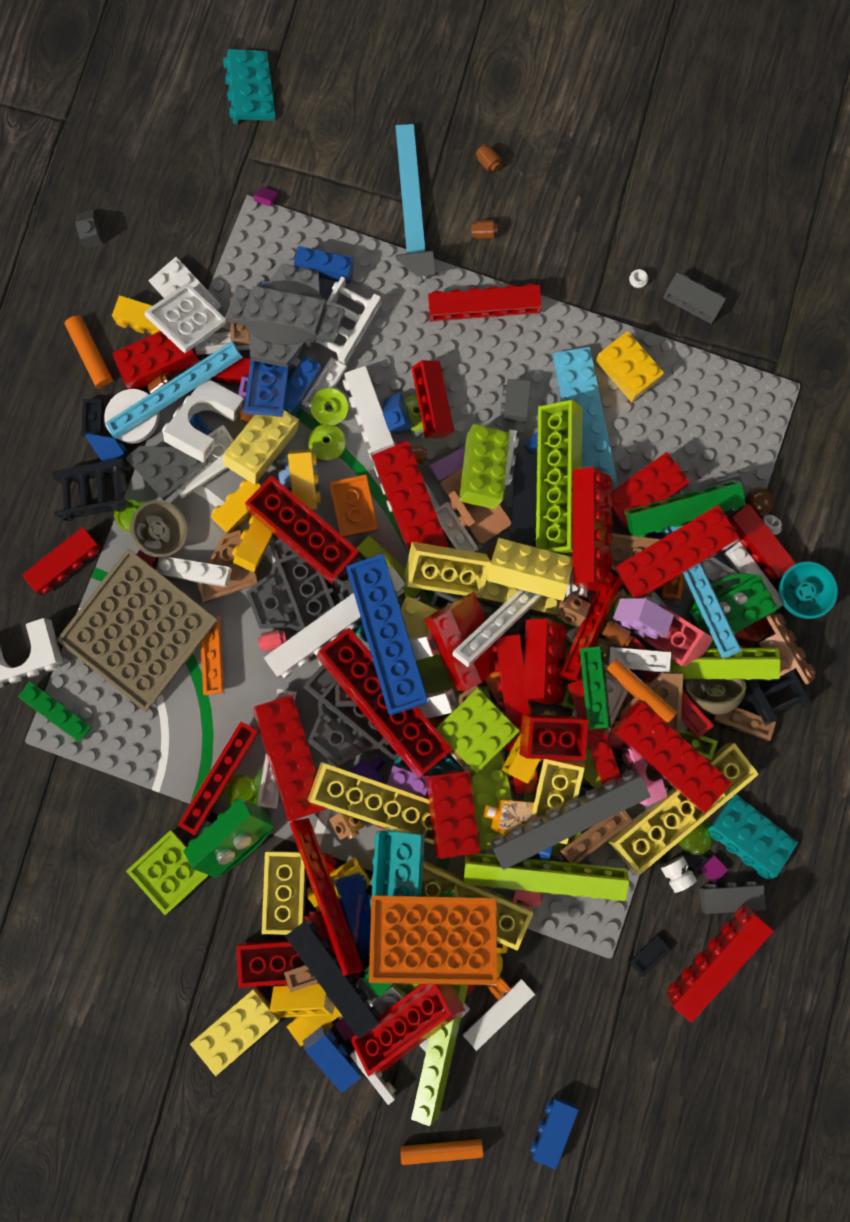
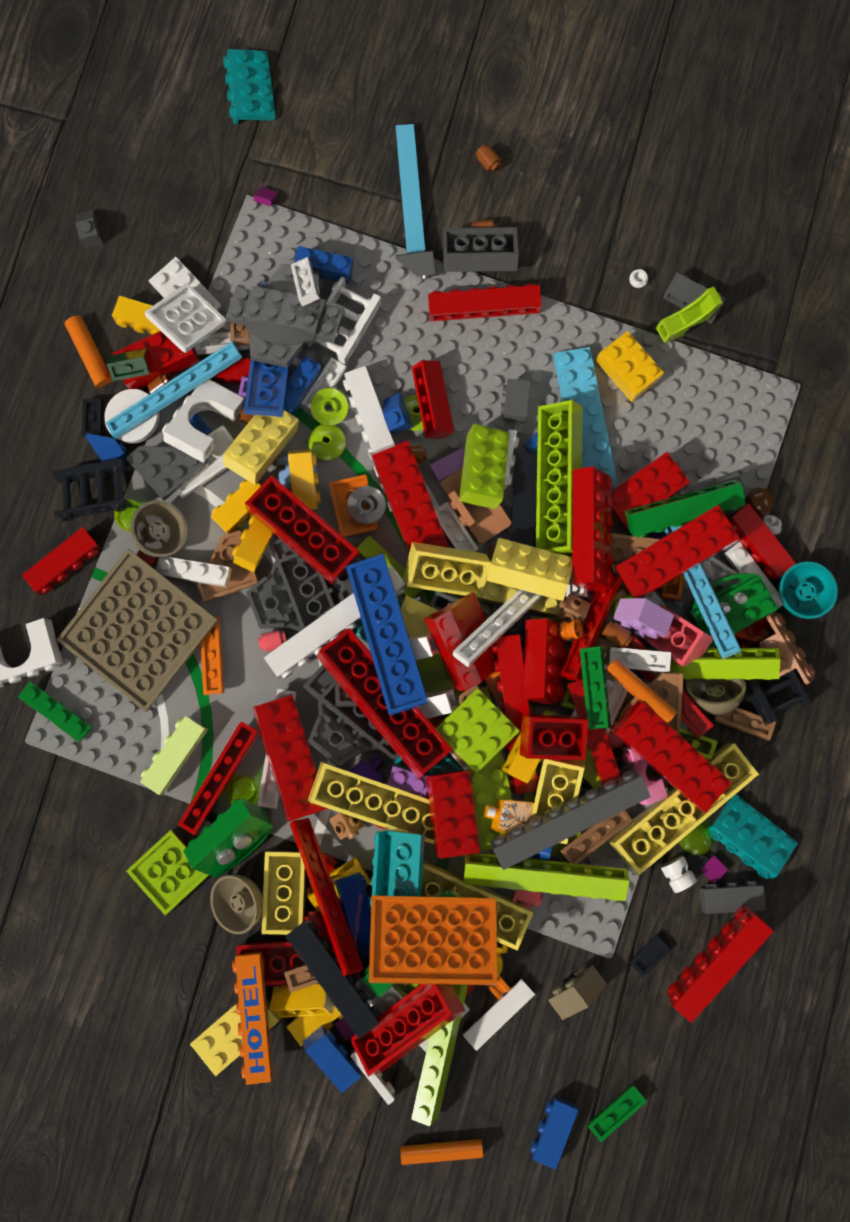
none -> dark green panel [107,348,150,381]
none -> yellowish green brick [140,716,208,795]
none -> dark tan piece [210,874,263,934]
none -> orange brick [232,952,273,1085]
none -> white plate [291,257,320,306]
none -> dark grey dish [347,486,386,524]
none -> dark grey brick [443,227,519,272]
none -> dark tan brick [548,965,607,1020]
none -> orange wheel [560,619,583,641]
none -> green plate [587,1084,647,1142]
none -> lime arch [656,287,723,343]

